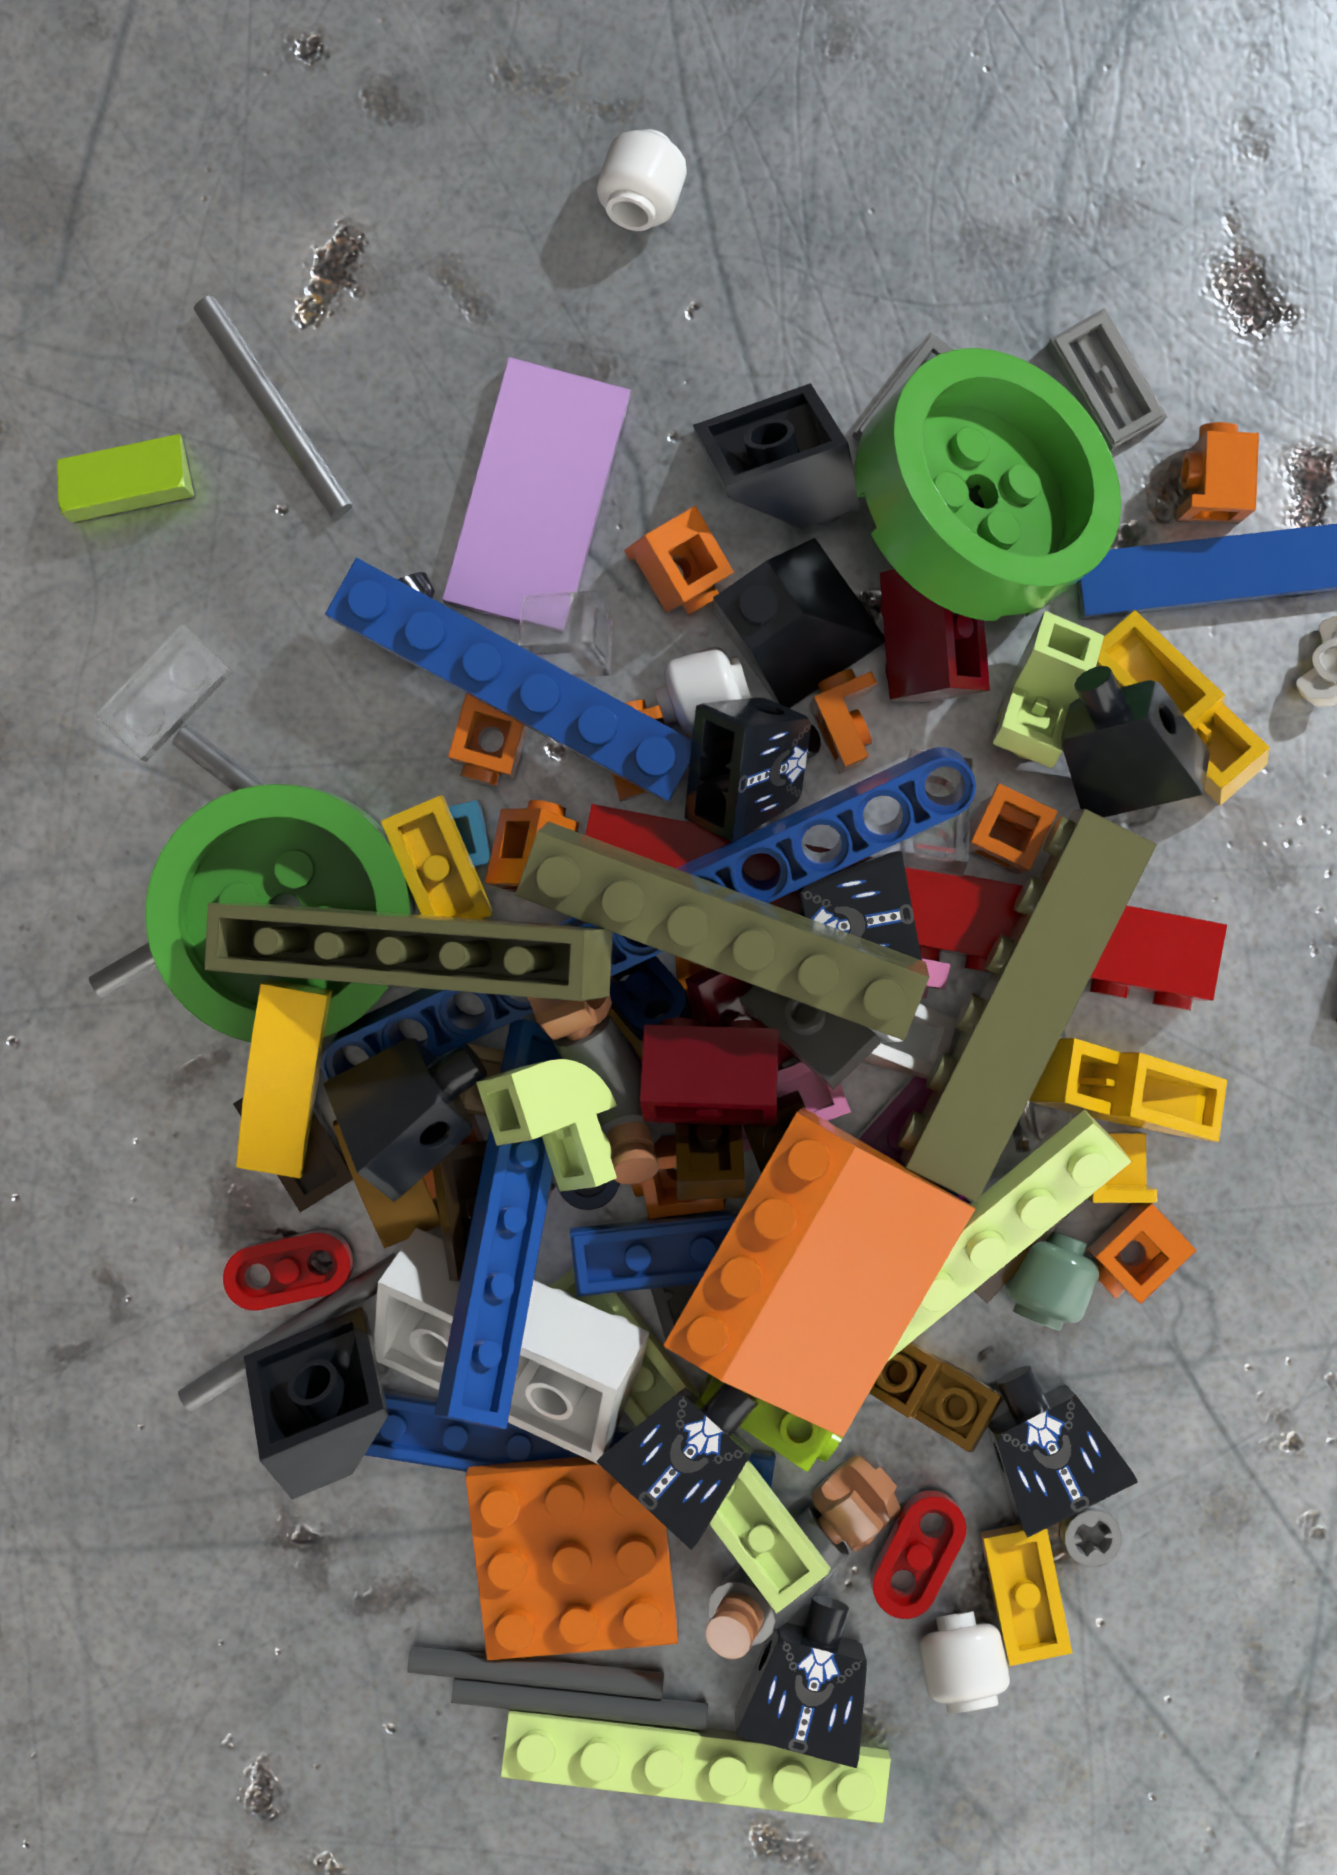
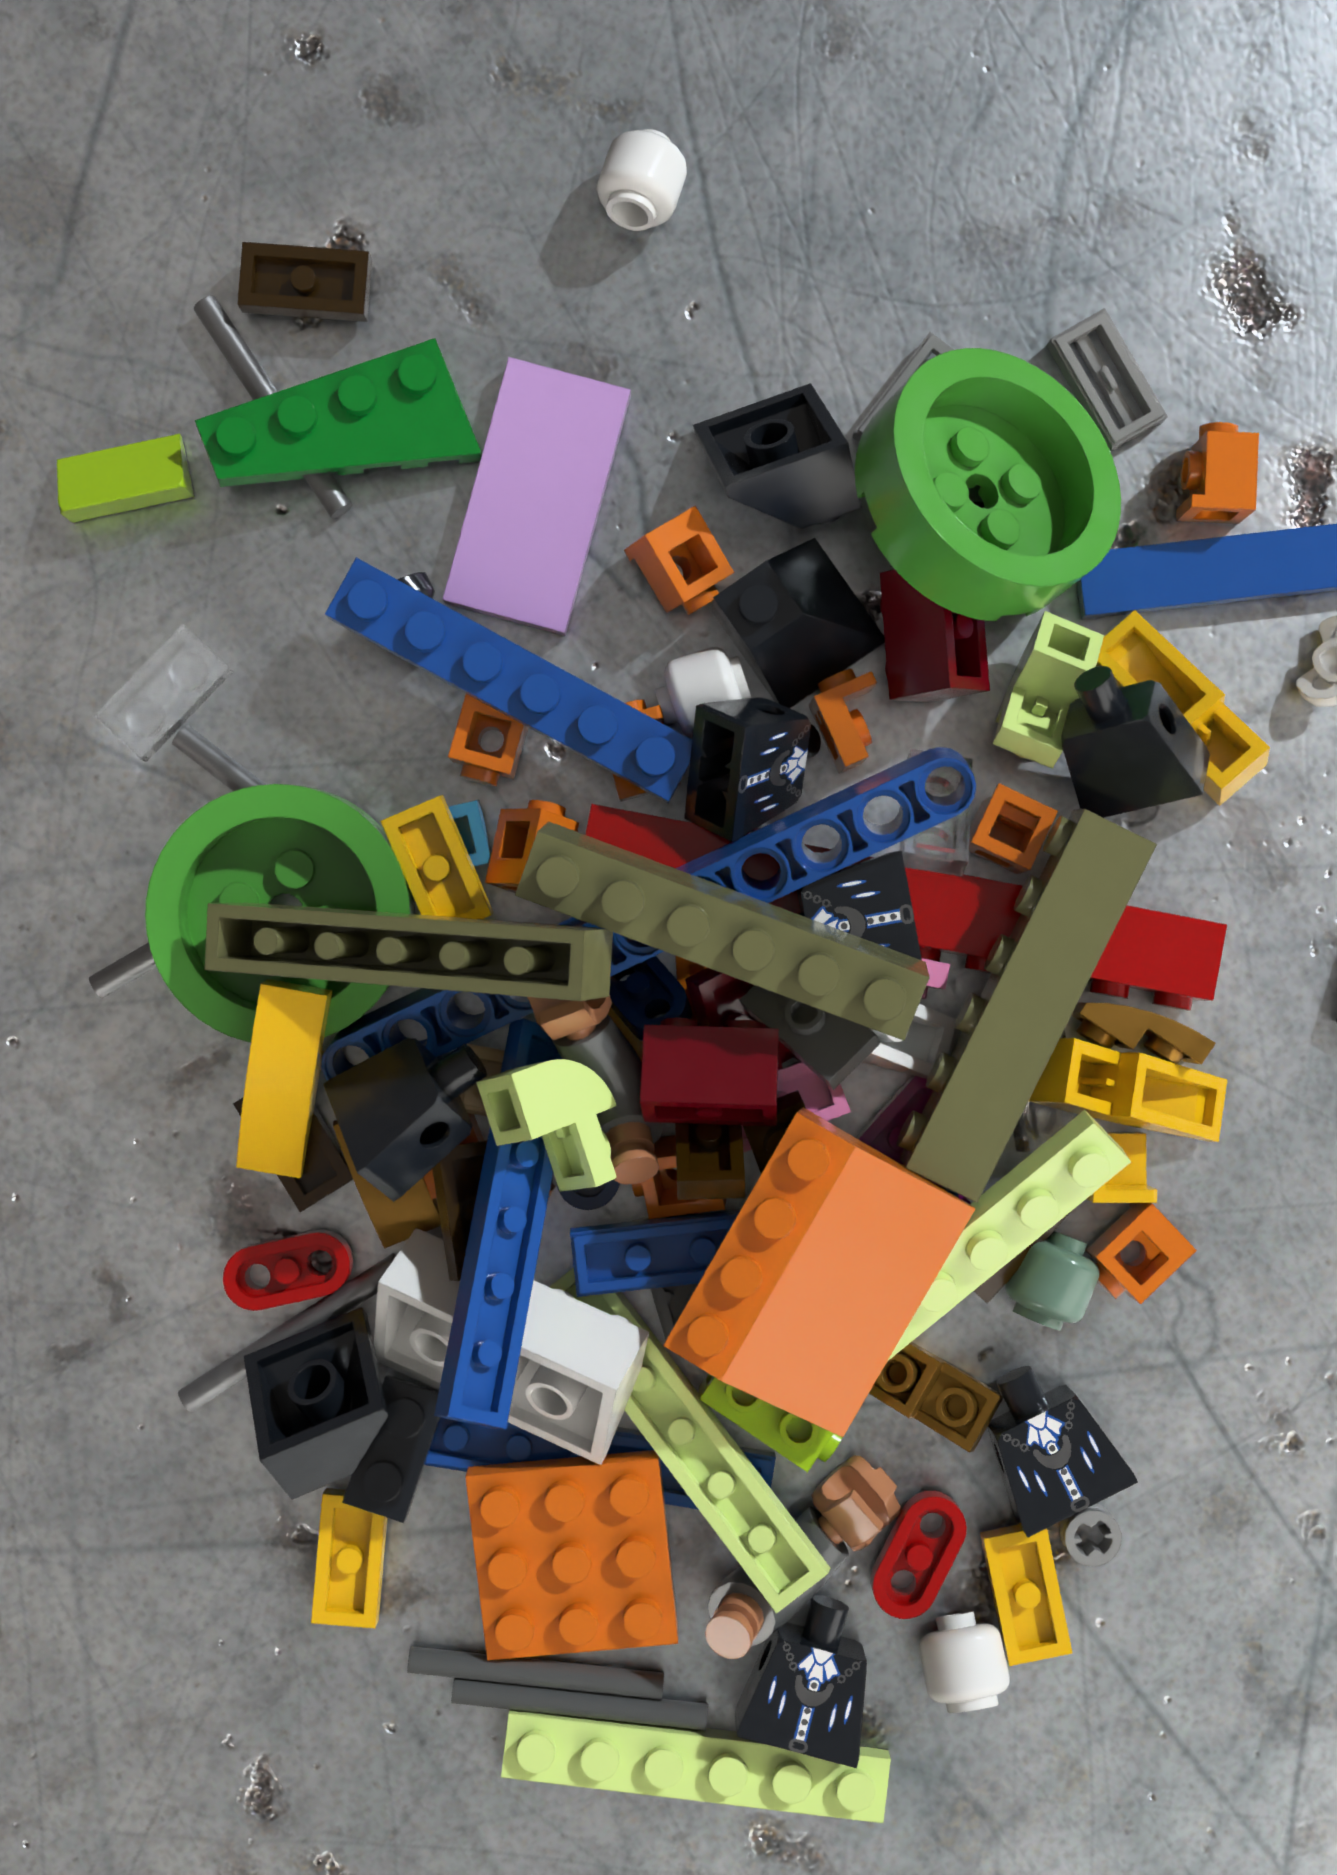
clear panel [518,590,614,677] -> none
black torso [596,1383,758,1550] -> none
none -> green wing [195,338,482,487]
none -> dark brown plate [237,242,372,322]
none -> yellow plate [311,1488,387,1629]
none -> black plate [342,1375,441,1523]
none -> pearl gold slope [1072,1002,1216,1064]

